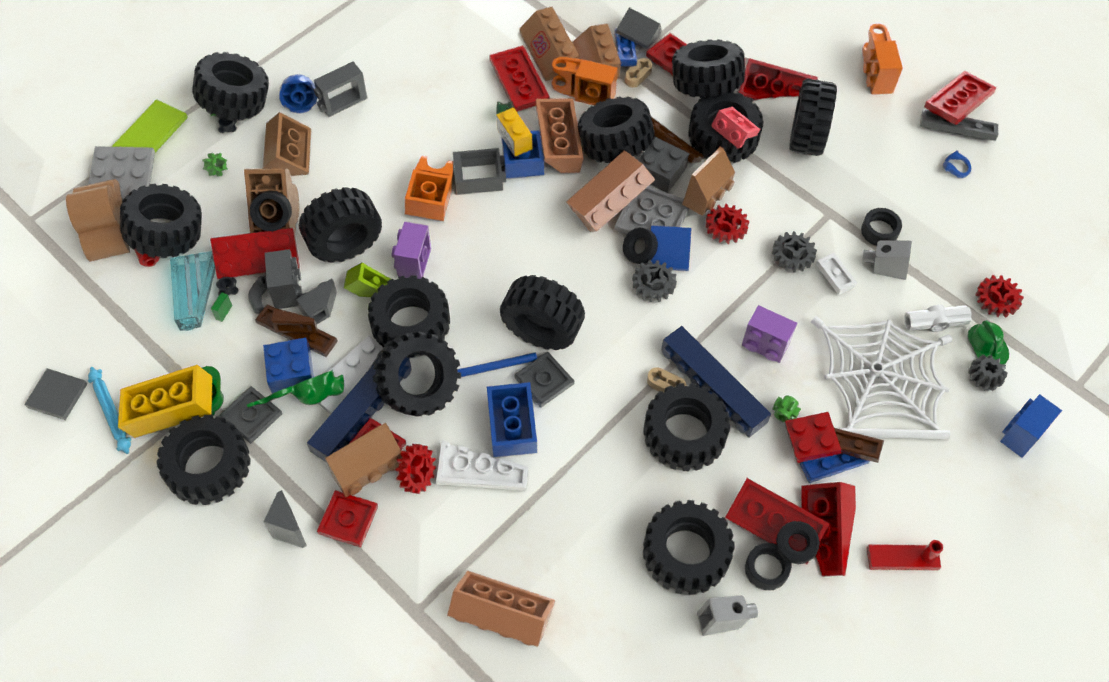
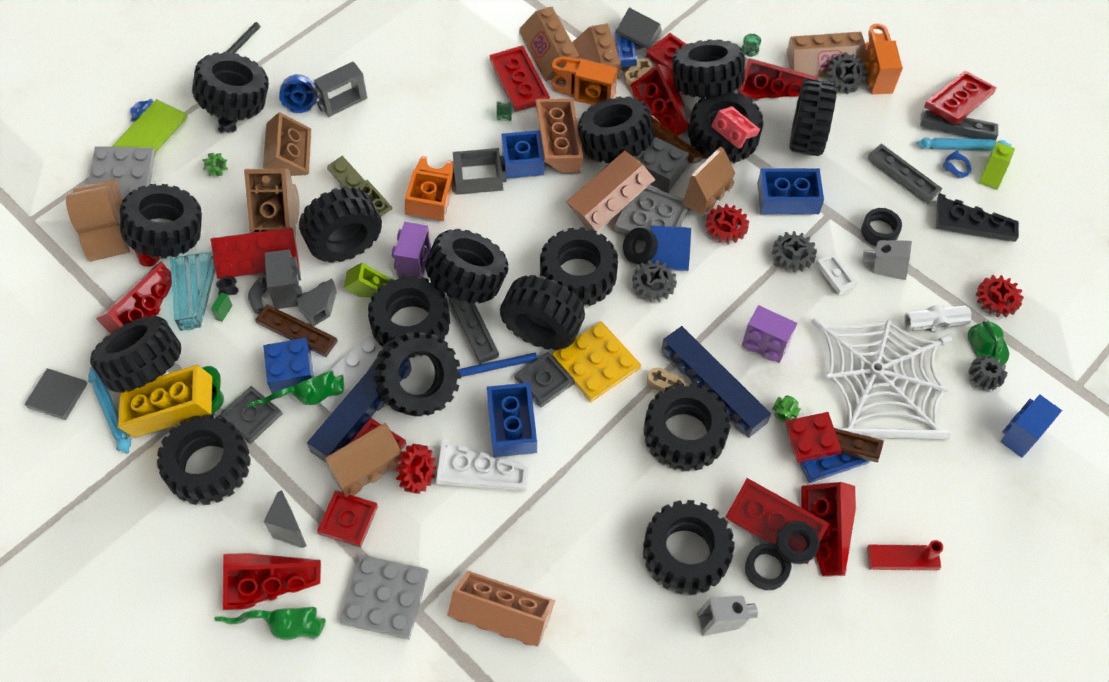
black tyre [250,190,292,232] -> none
reddish brown slope [272,309,318,334] -> none
yellow brick [496,108,532,157] -> none
none -> black tyre [90,316,182,393]
none -> red wedge [96,261,175,334]
none -> blue piece [130,99,154,121]
none -> green animal [215,607,326,640]
none -> red wedge [223,553,321,610]
none -> pearl dark grey bar [226,22,261,54]
none -> olive slope [327,155,393,217]
none -> light grey plate [340,555,429,640]
none -> black tyre [425,229,509,304]
none -> dark grey plate [448,296,499,364]
none -> black tyre [540,227,618,306]
none -> yellow plate [552,321,641,403]
none -> red wedge [630,64,689,136]
none -> clear green wheel [742,34,761,57]
none -> blue brick [757,168,824,214]
none -> medium nougat slope [787,31,866,77]
none -> dark grey gear [826,53,867,94]
none -> dark grey plate [868,143,942,203]
none -> medium azure wheel [916,137,1012,151]
none -> black wing [936,193,1019,242]
none -> lime slope [979,142,1015,190]

